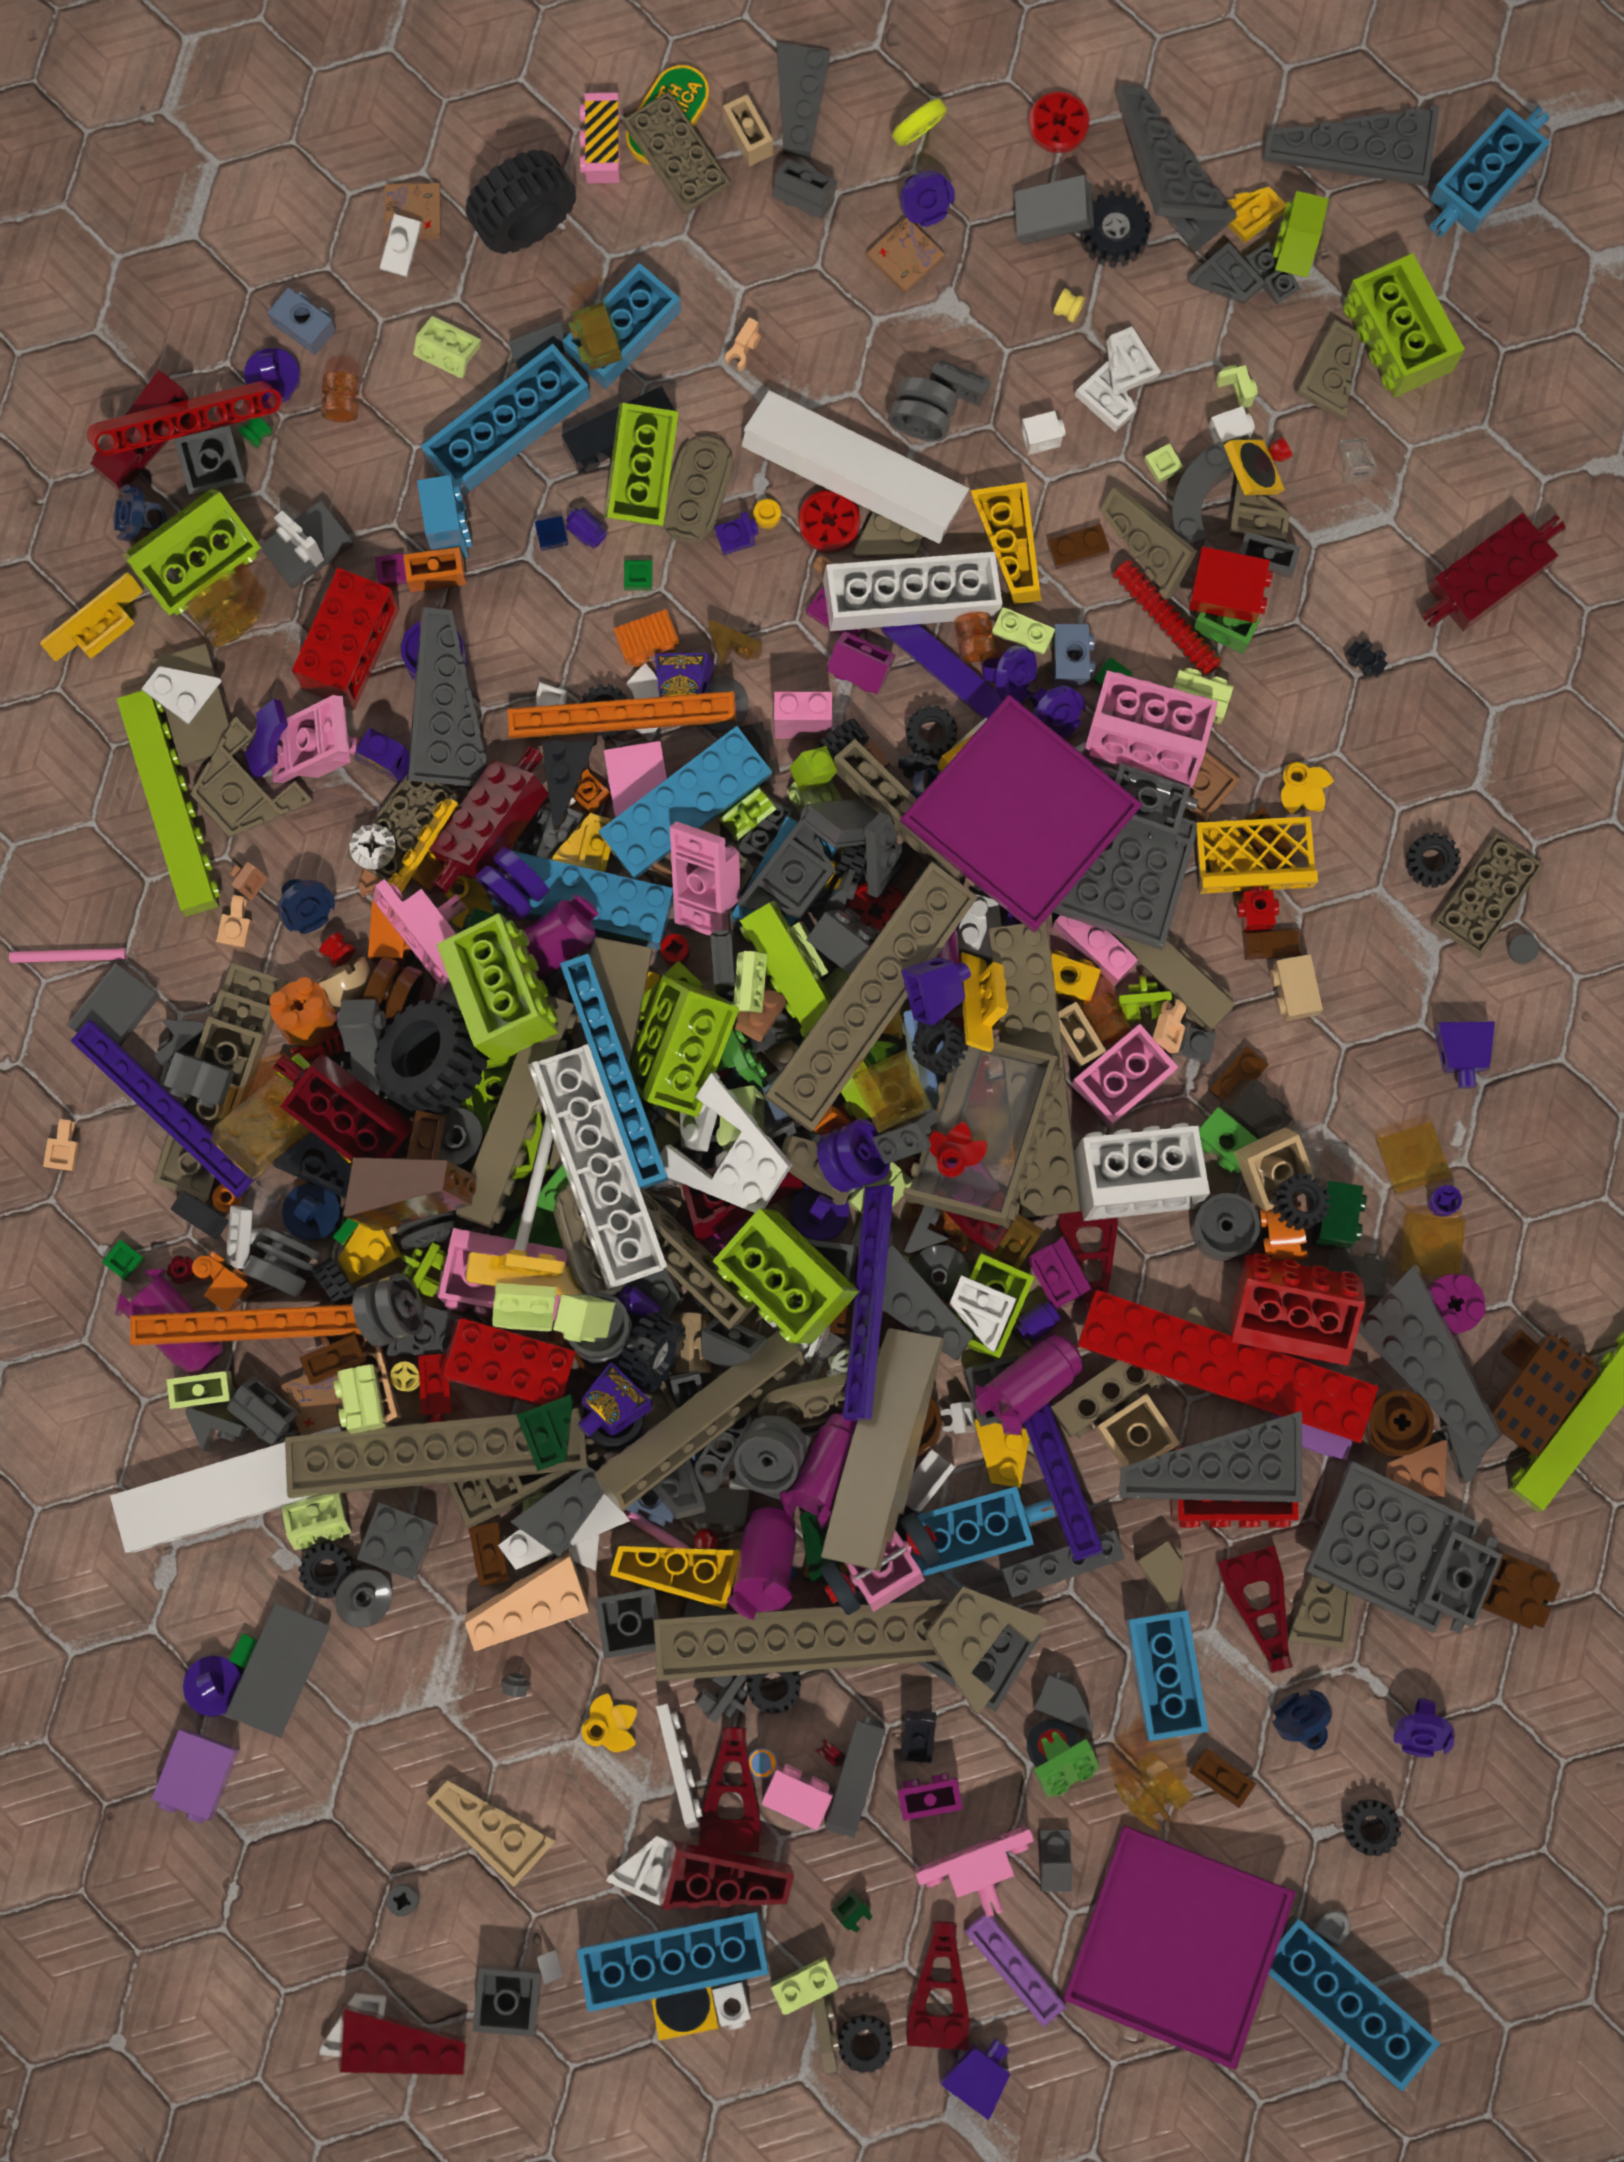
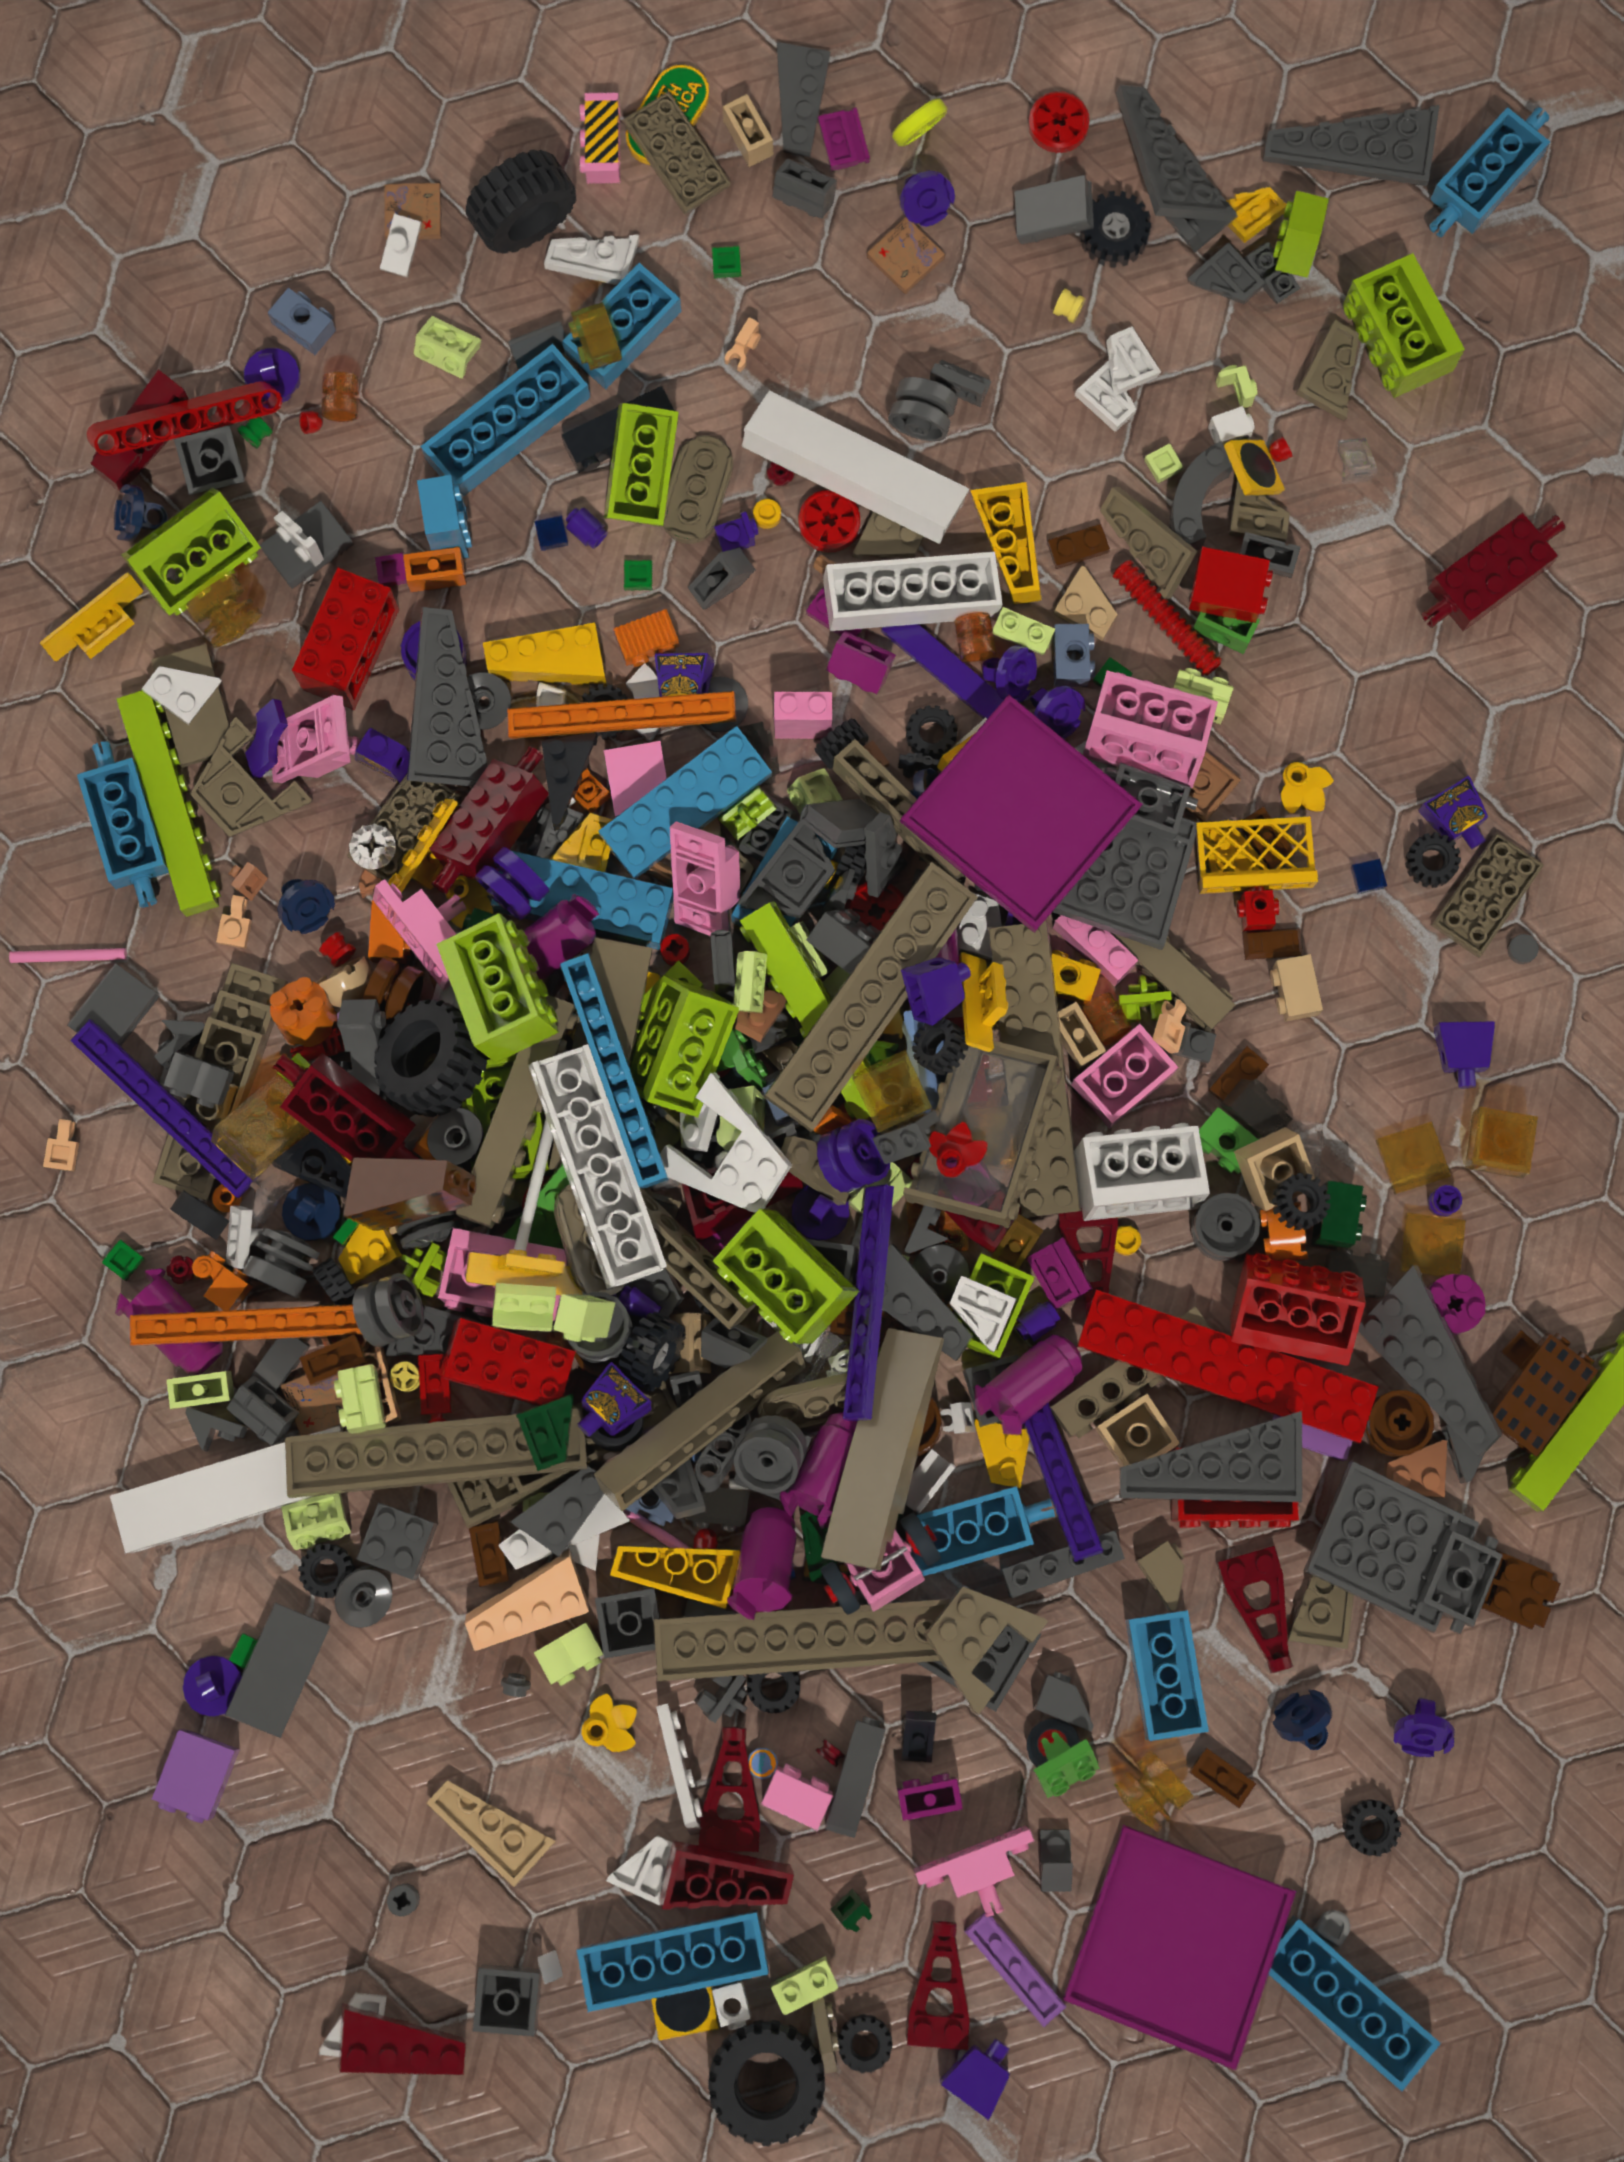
reddish brown plate [406,1110,445,1160] -> none
pearl gold slope [708,619,763,668] -> none
lime brick [789,746,838,793] -> none
white brick [1021,411,1066,455] -> none
black piece [1345,639,1388,678] -> none
none -> dark azure brick [77,741,169,908]
none -> dark grey slope [249,1338,311,1394]
none -> red hinge [299,411,323,434]
none -> dark grey dish [467,672,511,730]
none -> yellow wedge [483,622,607,686]
none -> yellowish green brick [534,1622,604,1686]
none -> white wing [544,235,639,285]
none -> dark grey slope [687,548,755,610]
none -> black tyre [708,2020,825,2146]
none -> green tile [712,246,741,278]
none -> dark red plate [767,462,794,486]
none -> magenta plate [818,107,870,171]
none -> tan wing [1054,565,1118,641]
none -> yellow tile [1115,1226,1141,1256]
none -> clear blue tile [1350,859,1387,895]
none -> torso [1418,775,1488,850]
none -> clear yellow brick [1465,1107,1538,1178]

